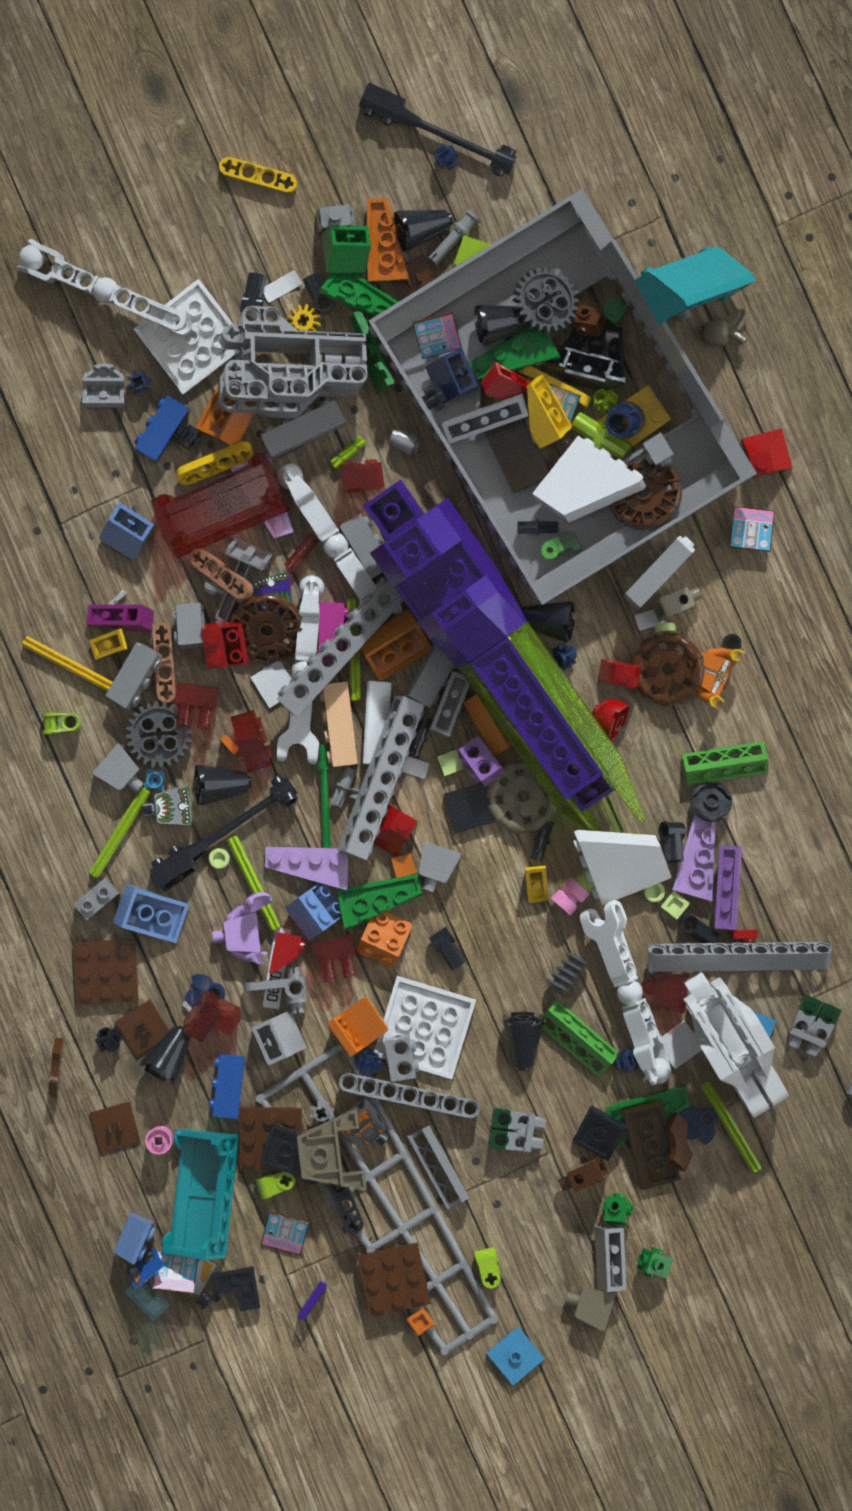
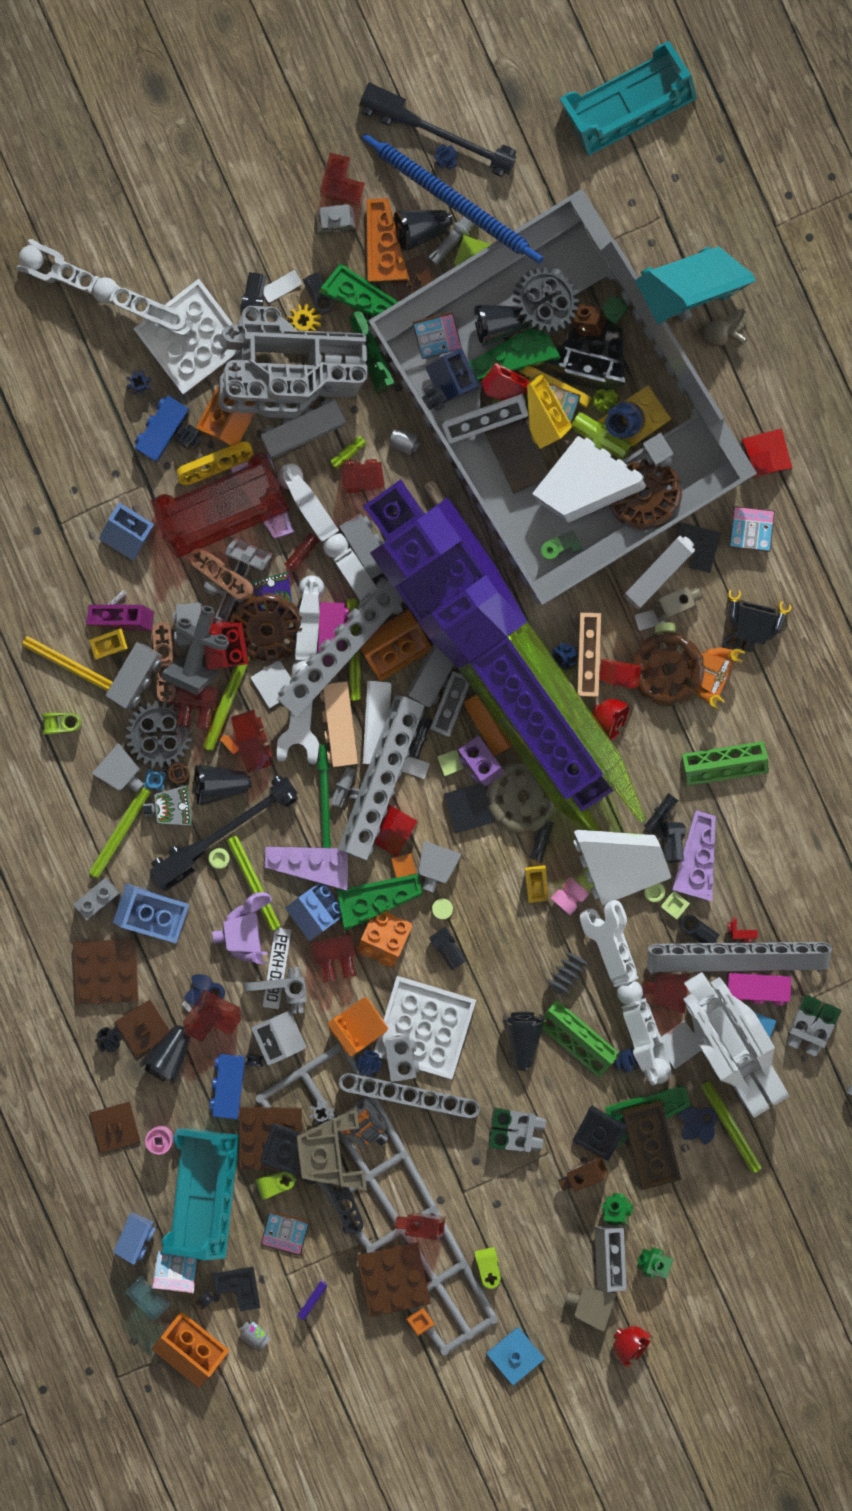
reddish brown tile [49,1038,63,1097] -> none
light grey slope [82,363,125,408] -> none
blue sticker [126,1247,164,1289] -> none
white sticker [194,1259,216,1295] -> none
yellow beam [219,157,297,194] -> none
red slope [269,931,305,973] -> none
green slope [321,225,371,274] -> none
light grey fence [407,1124,469,1209] -> none
black axle [517,519,559,536] -> none
black cone [521,601,575,643] -> none
reddish brown tile [664,1113,693,1171] -> none
black tile [691,782,732,822] -> none
medium lavender panel [715,845,742,930] -> none
none -> orange slope [151,1311,230,1388]
none -> dark grey piece [161,606,229,695]
none -> reddish brown wheel [168,763,190,784]
none -> lime axle [203,656,250,751]
none -> light grey brick [239,1321,270,1351]
none -> black bush [245,1054,264,1067]
none -> clear red brick [320,153,365,207]
none -> blue hose [362,133,544,264]
none -> clear red torso [395,1212,446,1240]
none -> yellowish green tile [432,898,453,919]
none -> teal windscreen [560,41,697,156]
none -> light nougat brick [577,613,601,697]
none -> red cylinder [613,1326,653,1368]
none -> black pin [644,793,679,834]
none -> black plate [676,522,721,573]
none -> dark pink brick [727,973,791,1005]
none -> black torso [728,590,791,652]

